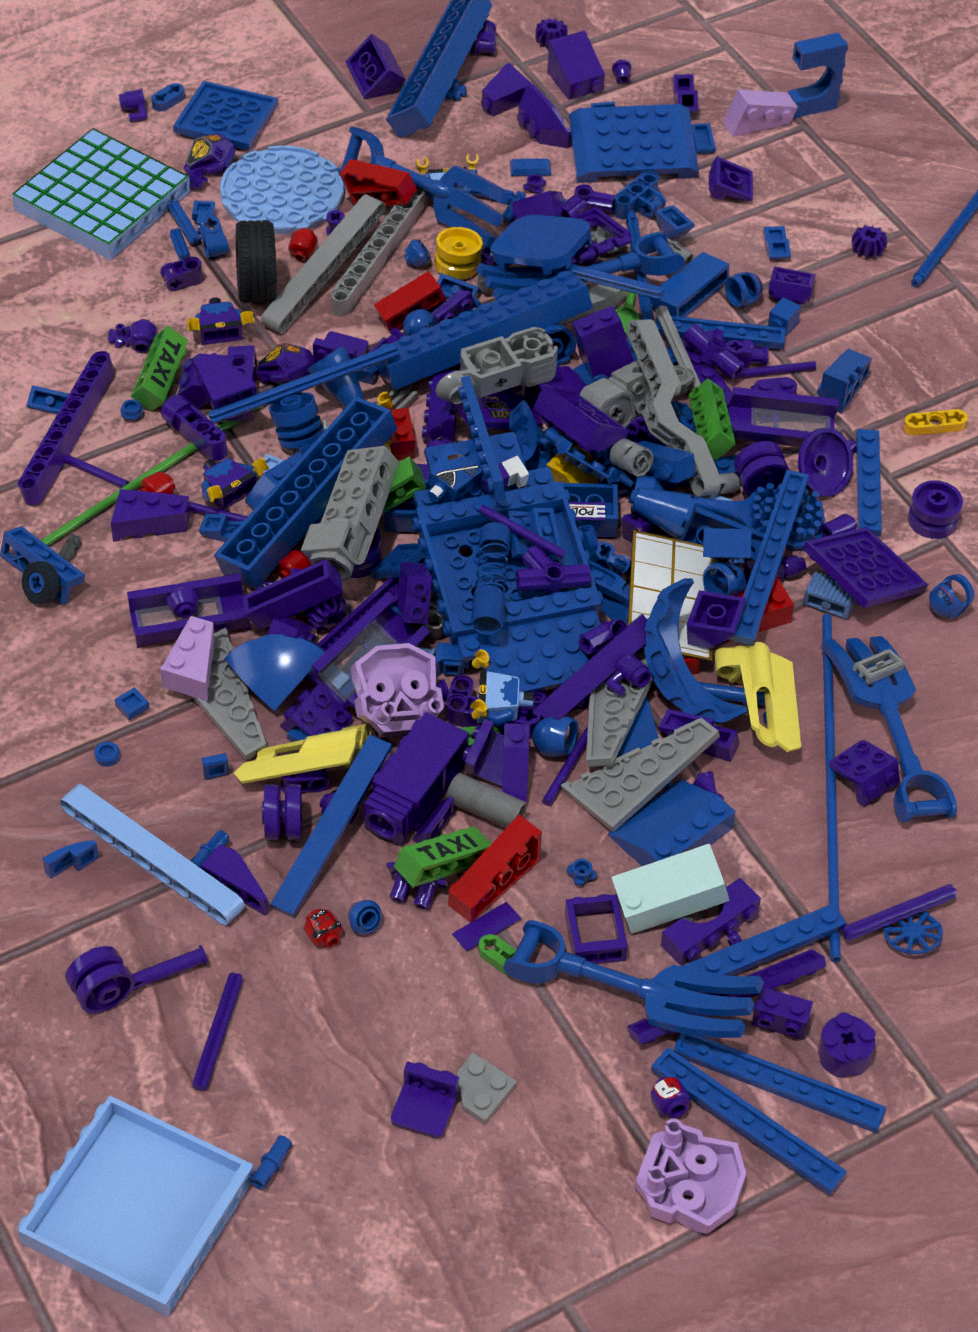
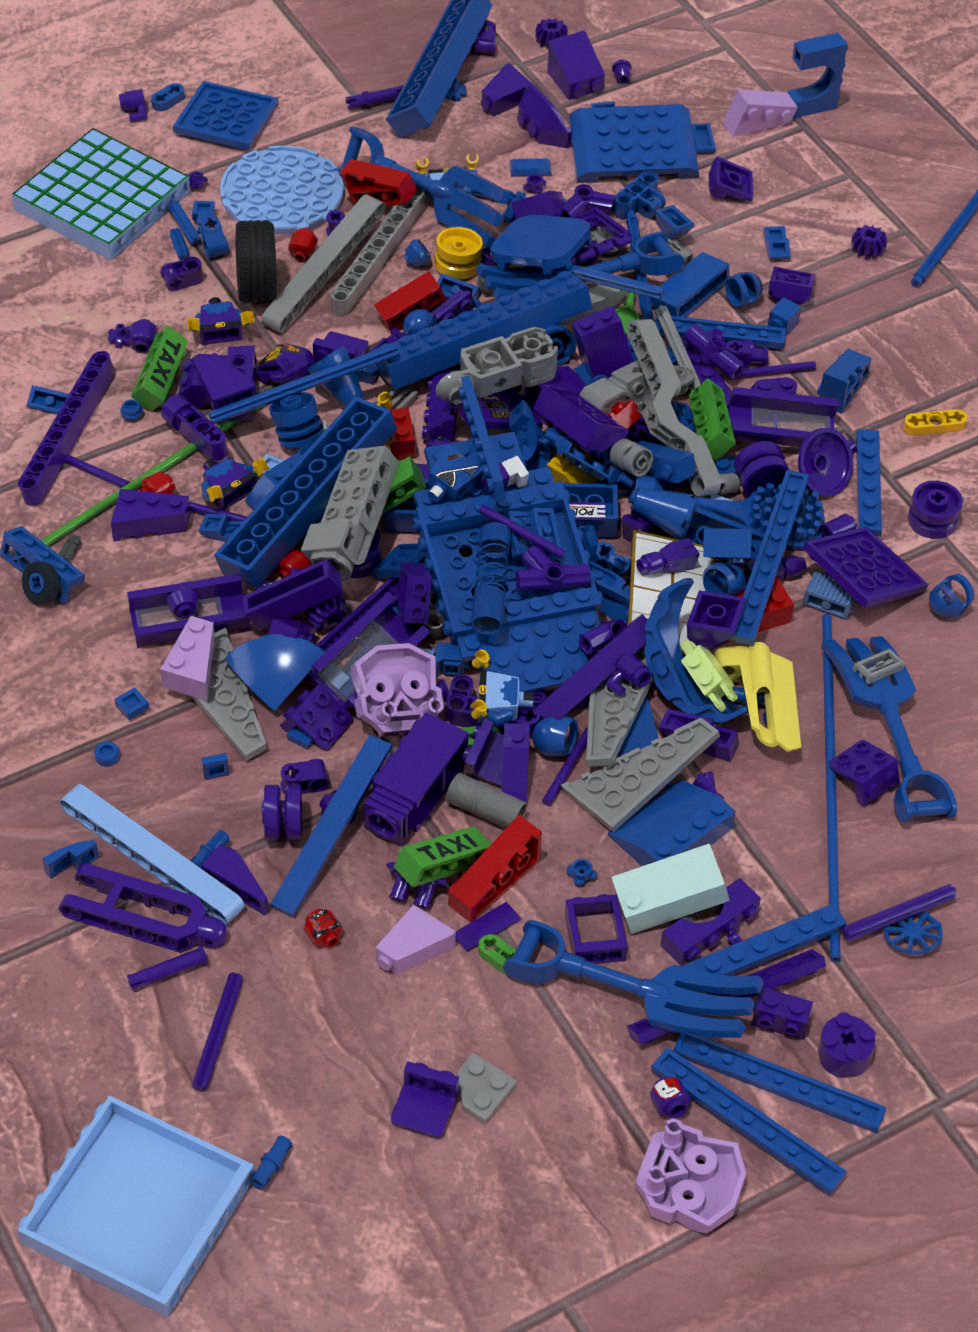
dark purple wheel [65,946,135,1014] -> none
dark purple helmet [183,133,235,175] -> none
light yellow panel [234,723,371,784] -> none
dark purple slope [345,34,406,99] -> none
blue cone [348,900,382,935] -> none
dark purple slope [412,796,454,843] -> none
dark purple brick [672,74,698,111] -> none
none -> dark purple piece [58,864,228,953]
none -> dark purple pin [345,85,403,110]
none -> lavender slope [376,905,456,975]
none -> red brick [604,399,641,429]
none -> dark purple piece [636,538,700,575]
none -> yellowish green hinge [680,638,738,712]

